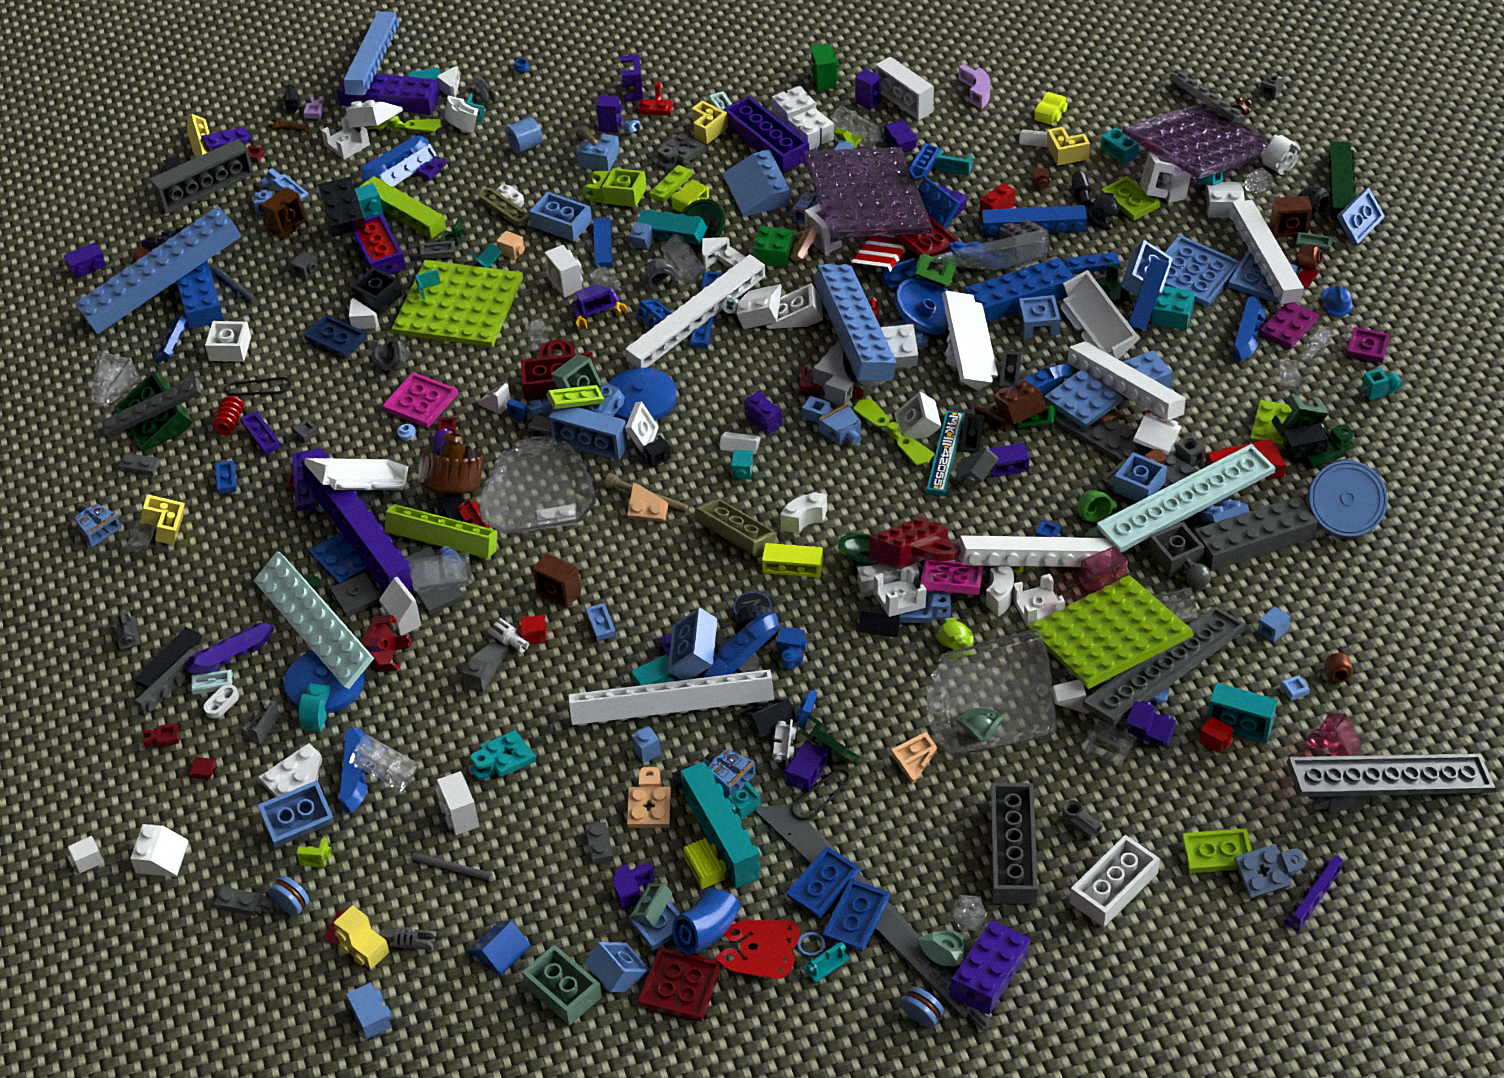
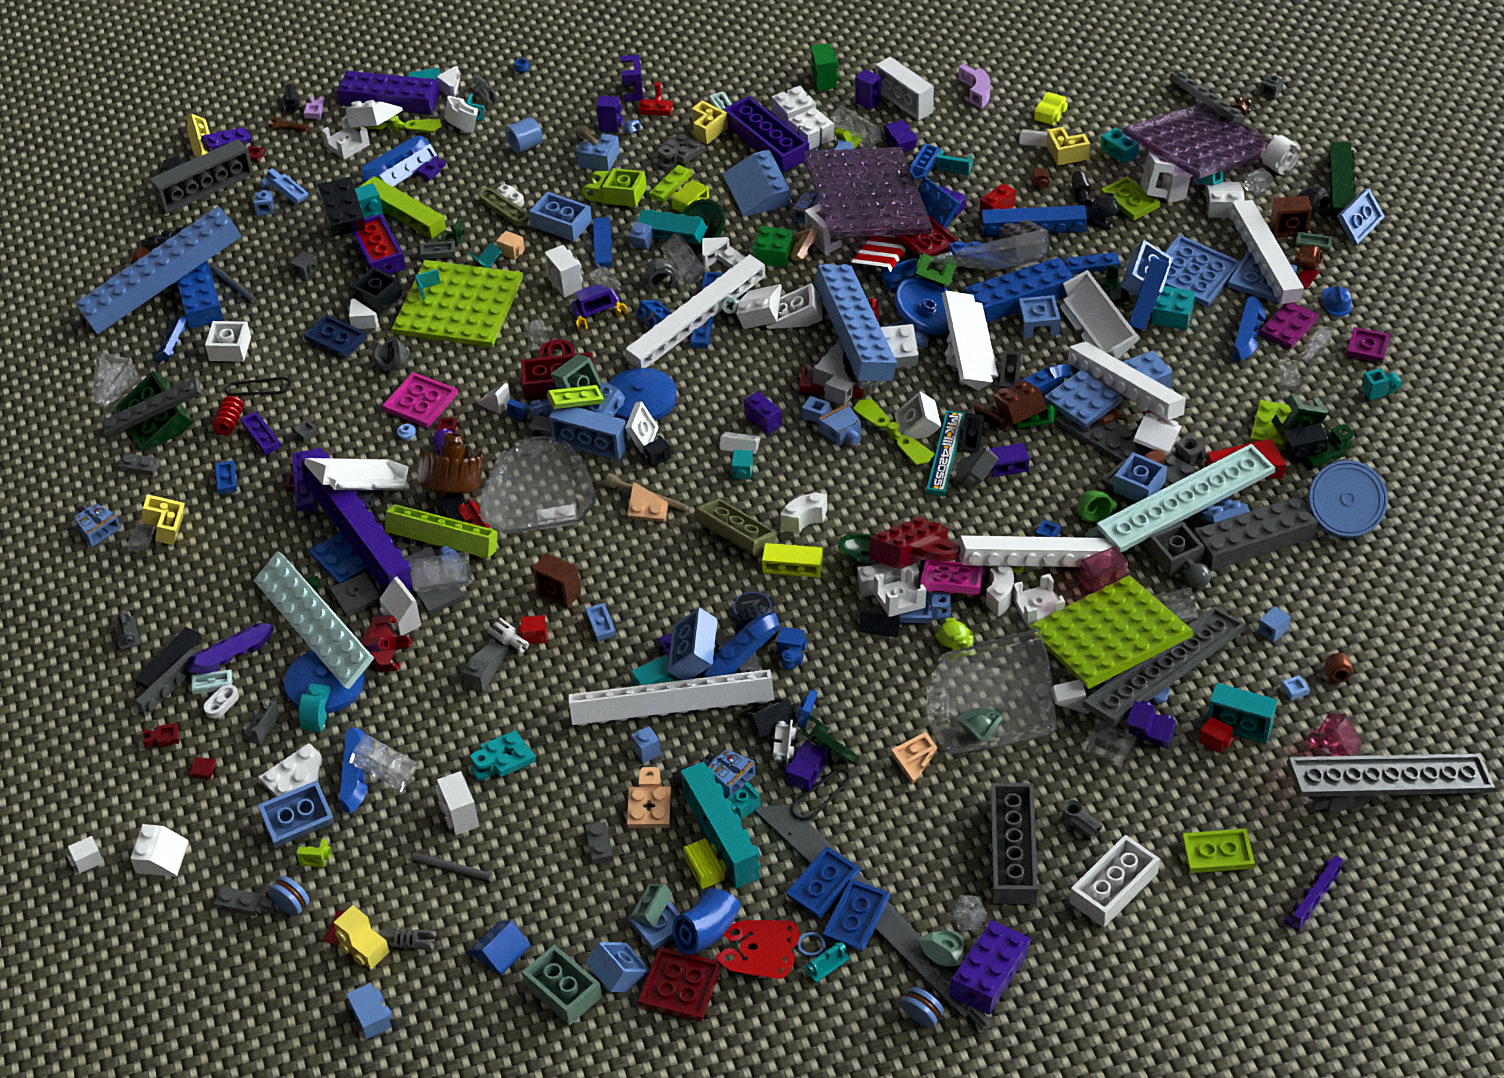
dark purple brick [63,242,106,279] -> none
reddish brown brick [261,187,307,238] -> none
medium blue brick [344,12,399,95] -> none
dark purple brick [614,862,654,910] -> none
sand blue plate [1234,844,1306,899] -> none

